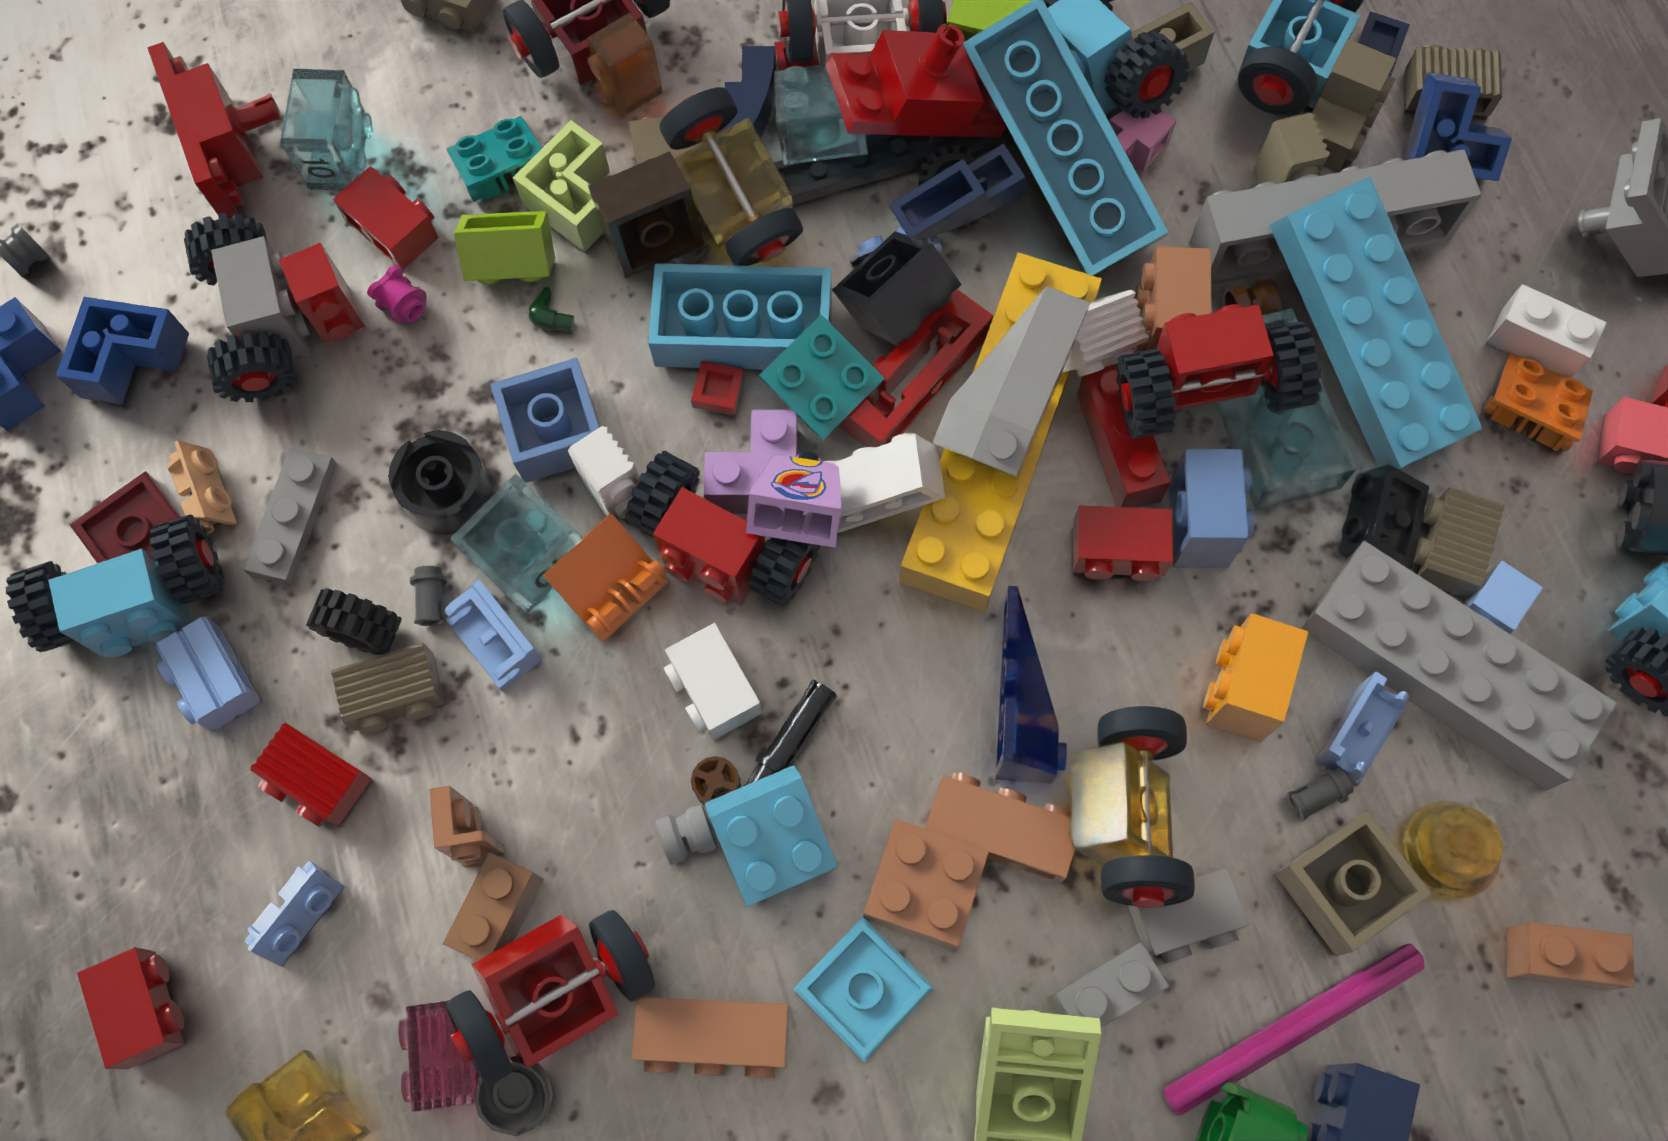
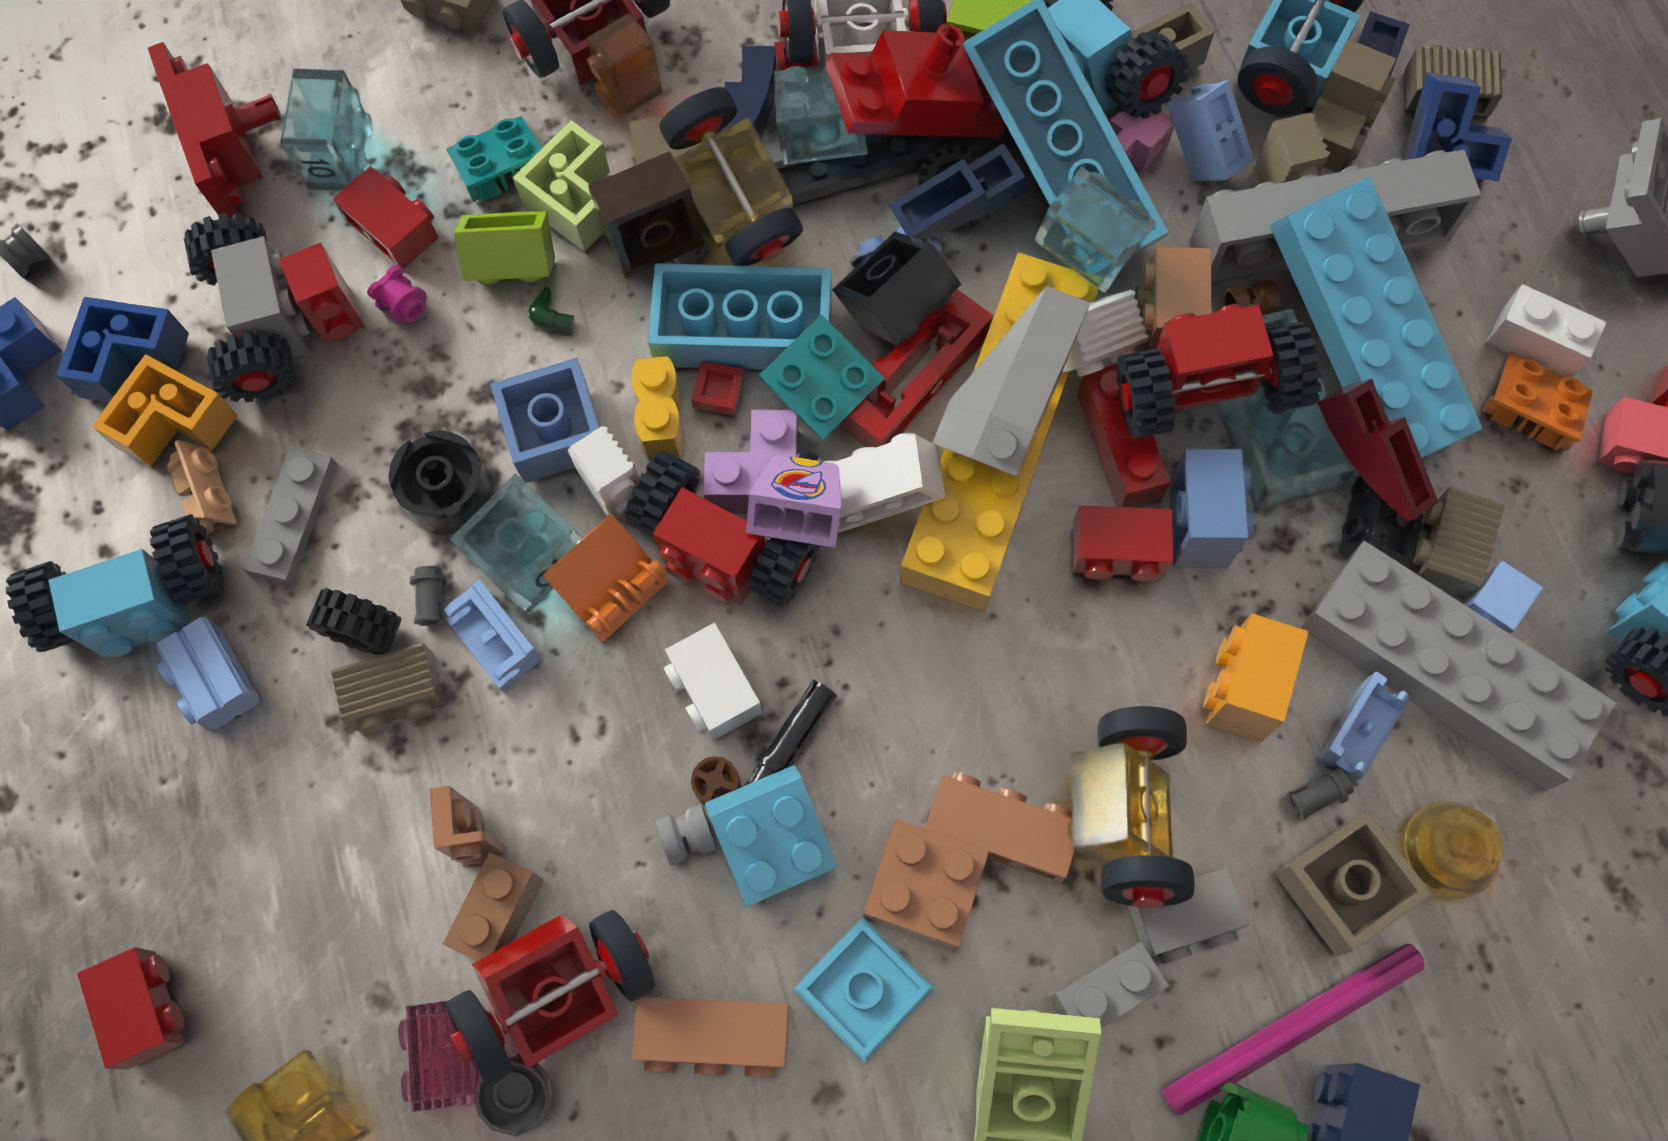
dark red tile [69,471,182,563] -> none
light blue hinge [245,861,344,966] -> none
red brick [250,722,372,827] -> none
clear blue wedge [995,586,1067,784] -> none
nougat brick [1507,922,1634,991] -> none
none -> light orange brick [91,354,238,467]
none -> yellow brick [632,356,685,462]
none -> clear light blue brick [1034,167,1157,293]
none -> light blue hinge [1166,80,1254,181]
none -> dark red slope [1317,378,1439,521]

